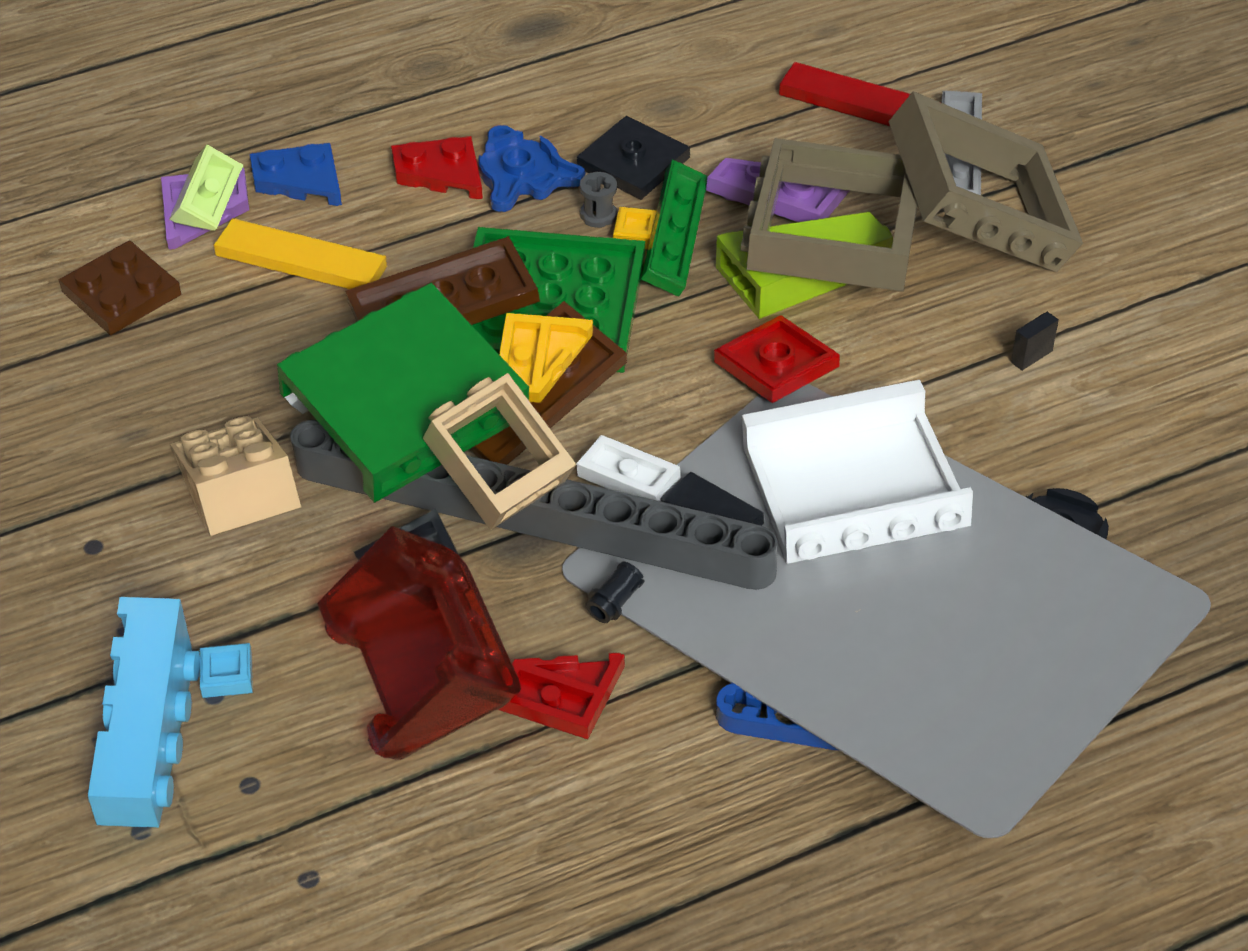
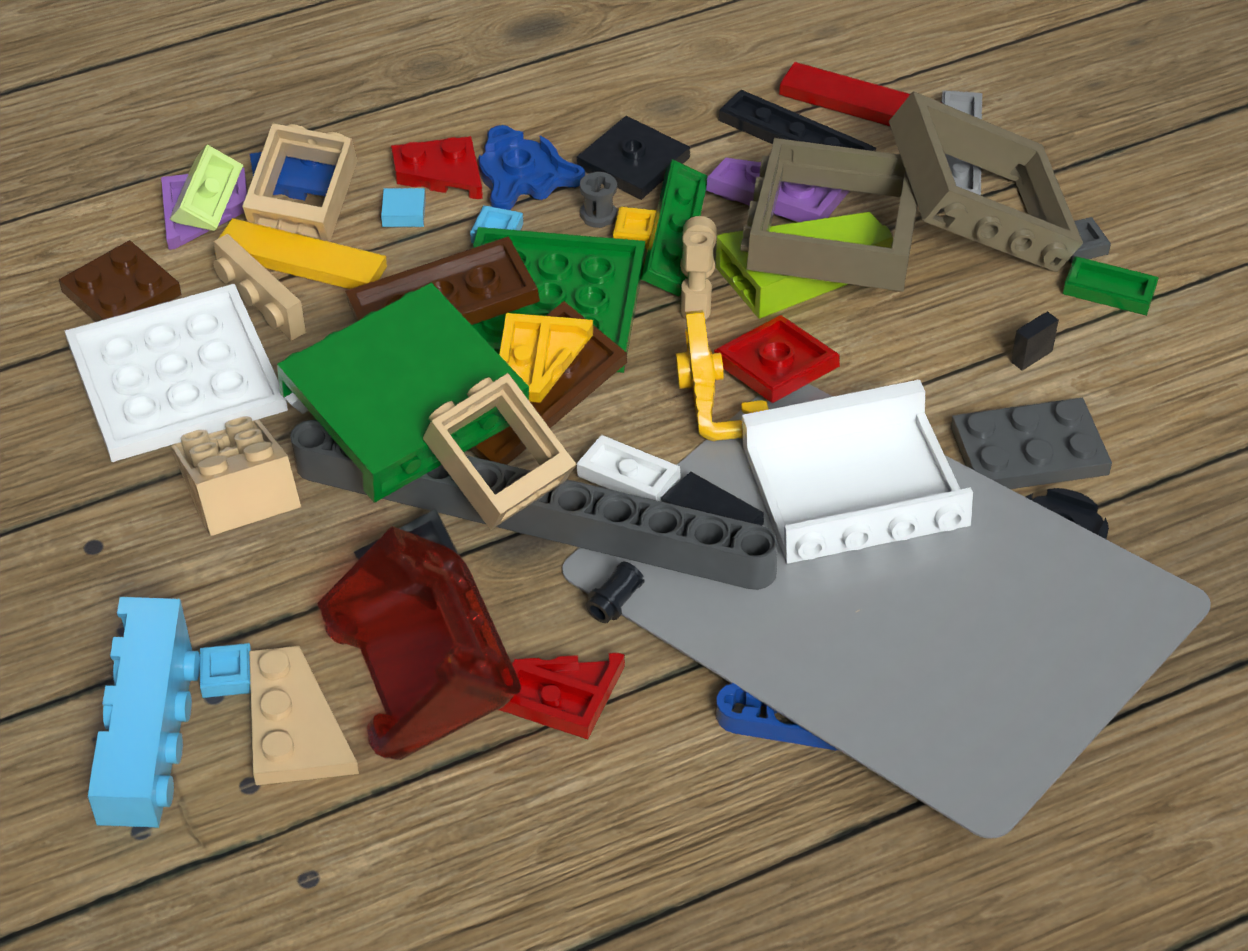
none -> white plate [65,284,288,462]
none -> tan plate [213,234,306,341]
none -> tan window [242,123,358,242]
none -> tan wing [249,646,359,785]
none -> medium azure tile [381,188,426,227]
none -> medium azure tile [470,205,523,243]
none -> yellow animal [676,310,769,441]
none -> tan bar [680,216,717,319]
none -> black tile [719,90,876,151]
none -> dark grey plate [951,397,1112,489]
none -> green tile [1063,256,1159,316]
none -> dark grey tile [1069,217,1111,264]

